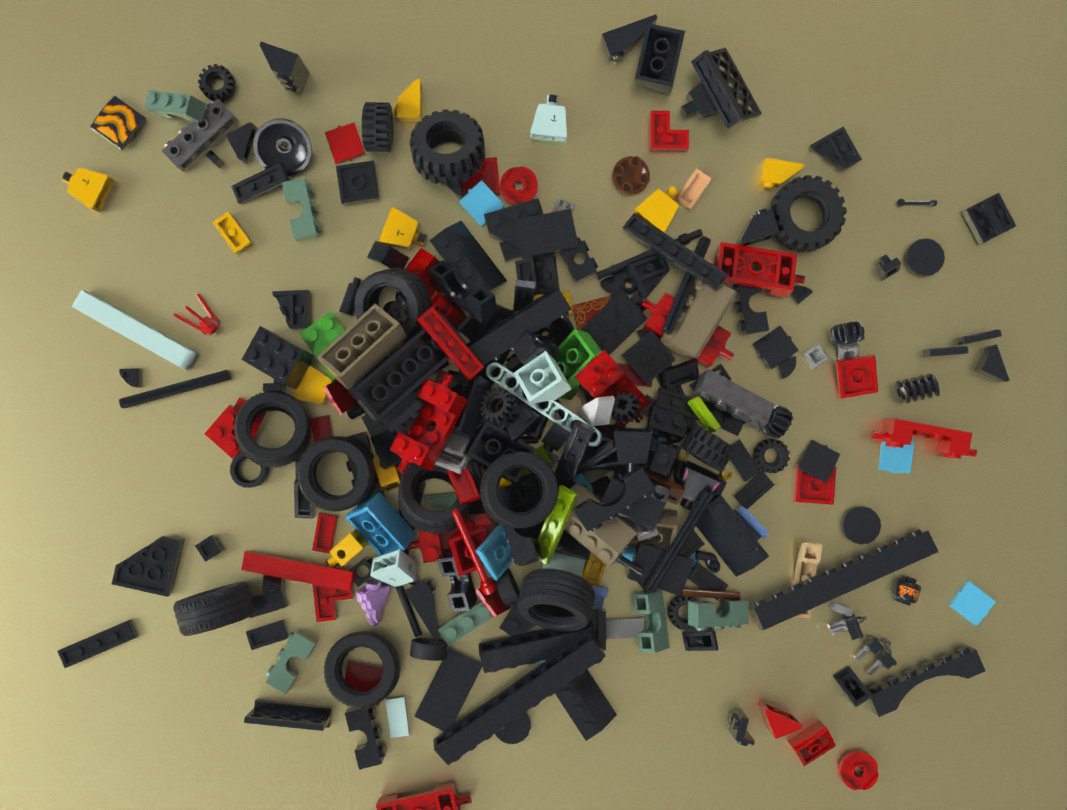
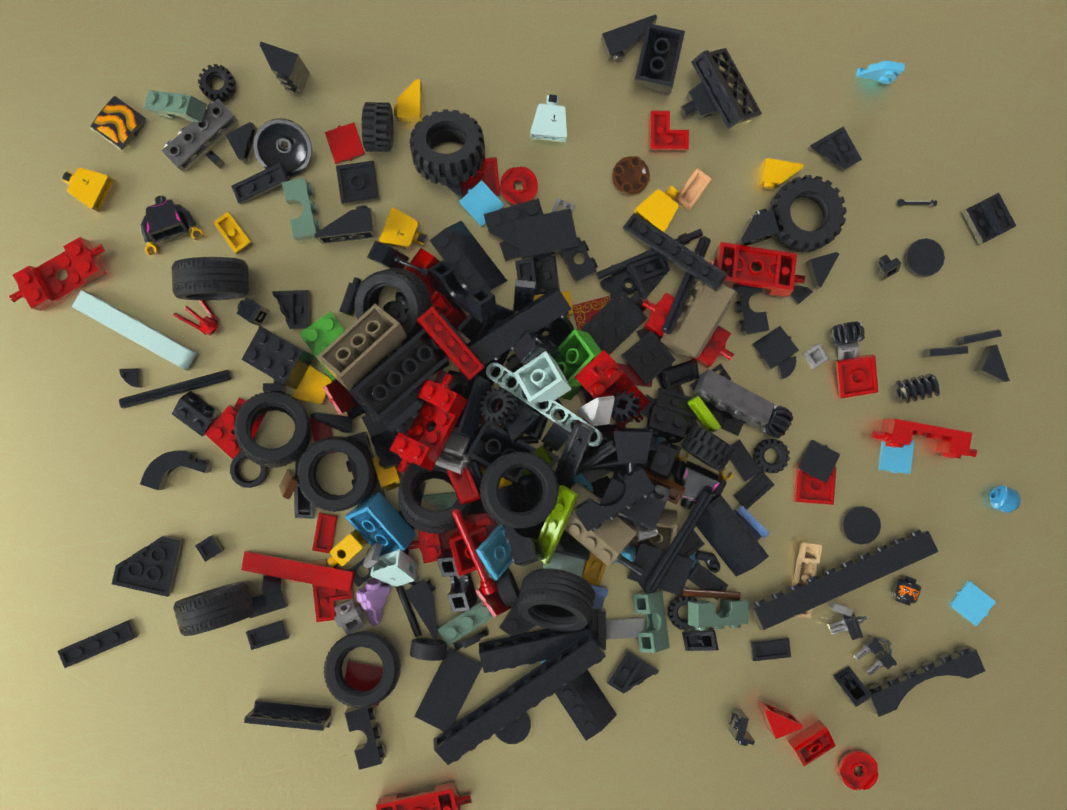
sand green arch [265,629,319,694] -> none
light aqua tile [385,696,410,738] -> none
none -> red brick [9,237,107,311]
none -> black torso [140,195,204,255]
none -> black arch [140,450,212,490]
none -> black tyre [171,257,249,300]
none -> black bracket [172,391,220,437]
none -> black slope [236,297,270,327]
none -> reddish brown tile [279,469,298,500]
none -> black slope [310,412,353,433]
none -> black slope [314,205,378,244]
none -> light grey brick [334,599,365,635]
none -> light grey tile [363,543,382,569]
none -> black hinge [394,256,429,277]
none -> black tile [453,627,490,650]
none -> black wing [607,649,659,694]
none -> black tile [750,637,791,661]
none -> black slope [806,252,839,290]
none -> medium azure wing [856,60,905,84]
none -> dark azure head [989,485,1021,513]

